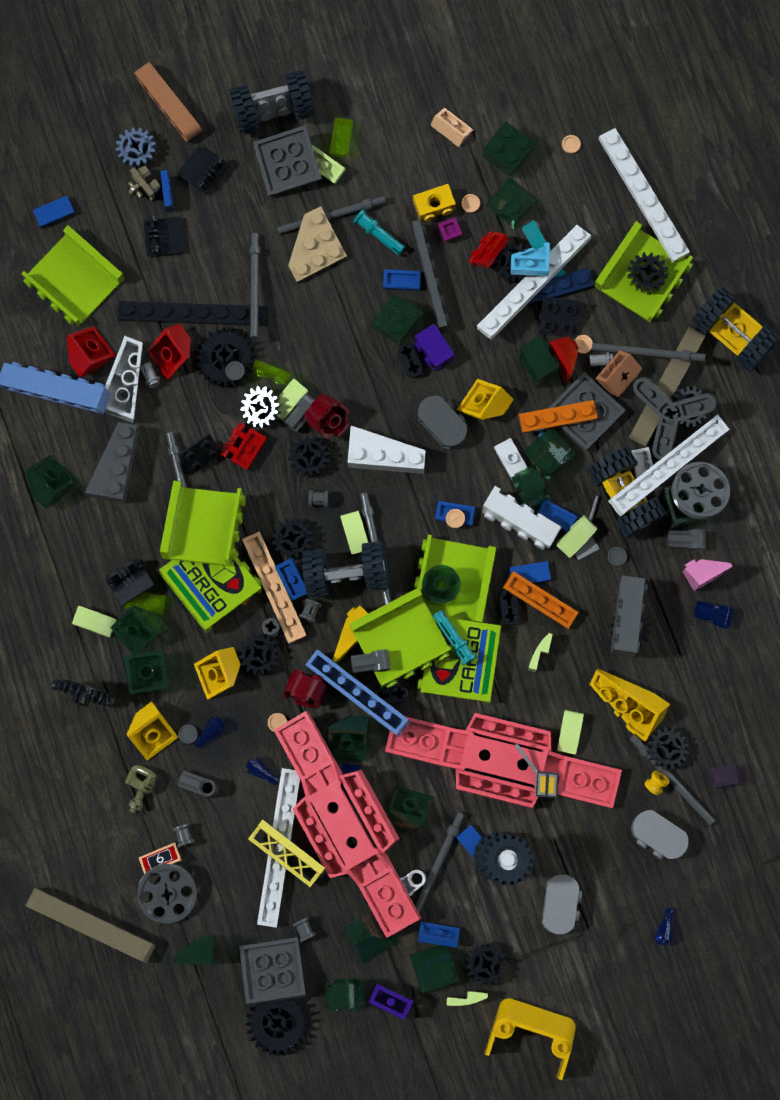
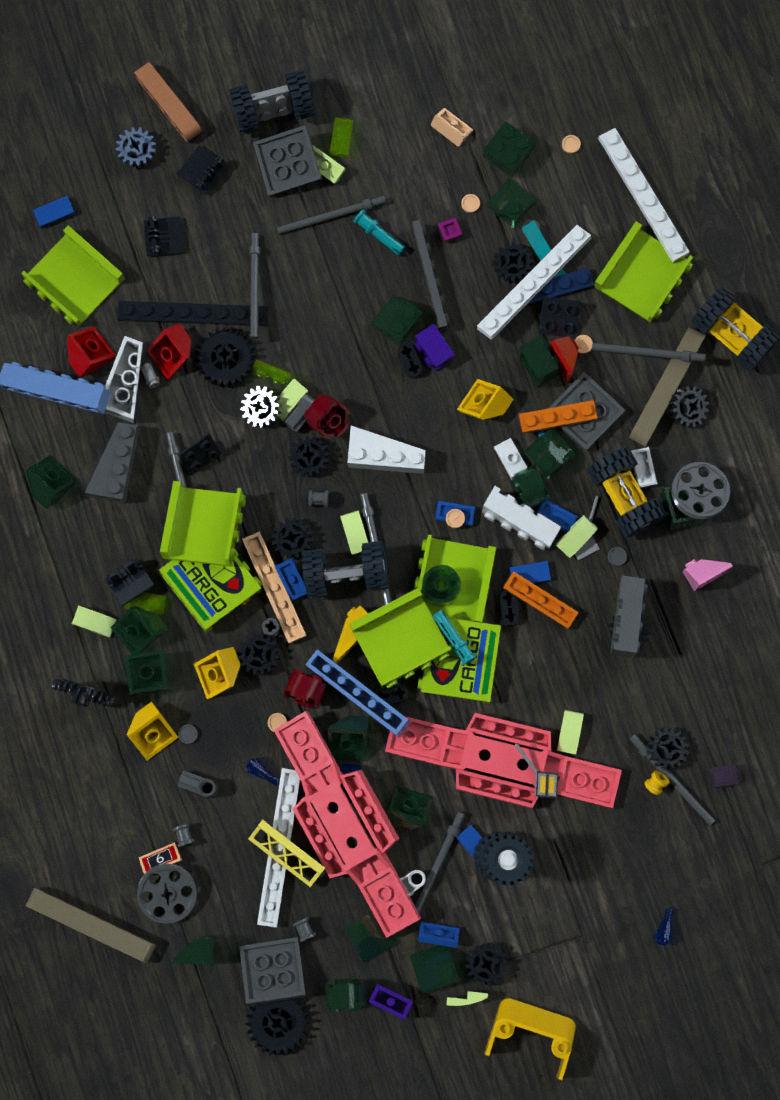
olive piece [125,765,157,814] -> none
dark tan hips [128,166,162,202] -> none
blue tile [160,170,174,212] -> none
clear blue cone [194,716,225,748] -> none
red plate [220,423,267,471] -> none
dark grey piece [225,361,245,381] -> none
tan plate [288,206,347,282] -> none
dark grey bush [299,599,322,623] -> none
dark grey piece [351,649,391,673] -> none
blue tile [383,269,421,291] -> none
yellow brick [413,184,456,222] -> none
dark grey brick [418,396,467,450] -> none
red plate [468,231,509,268] -> none
medium azure wing [511,243,550,276] -> none
yellowish green slope [528,633,553,672] -> none
light grey brick [542,875,582,934] -> none
light grey pin [590,352,613,367] -> none
yellow wedge [590,669,670,742] -> none
nougat brick [596,350,642,397] -> none
white plate [608,415,729,516] -> none
black gear [627,252,668,294] -> none
light grey brick [631,810,689,860] -> none
dark grey piece [633,377,717,460] -> none
dark grey piece [667,529,706,551] -> none
clear blue piece [693,600,734,629] -> none

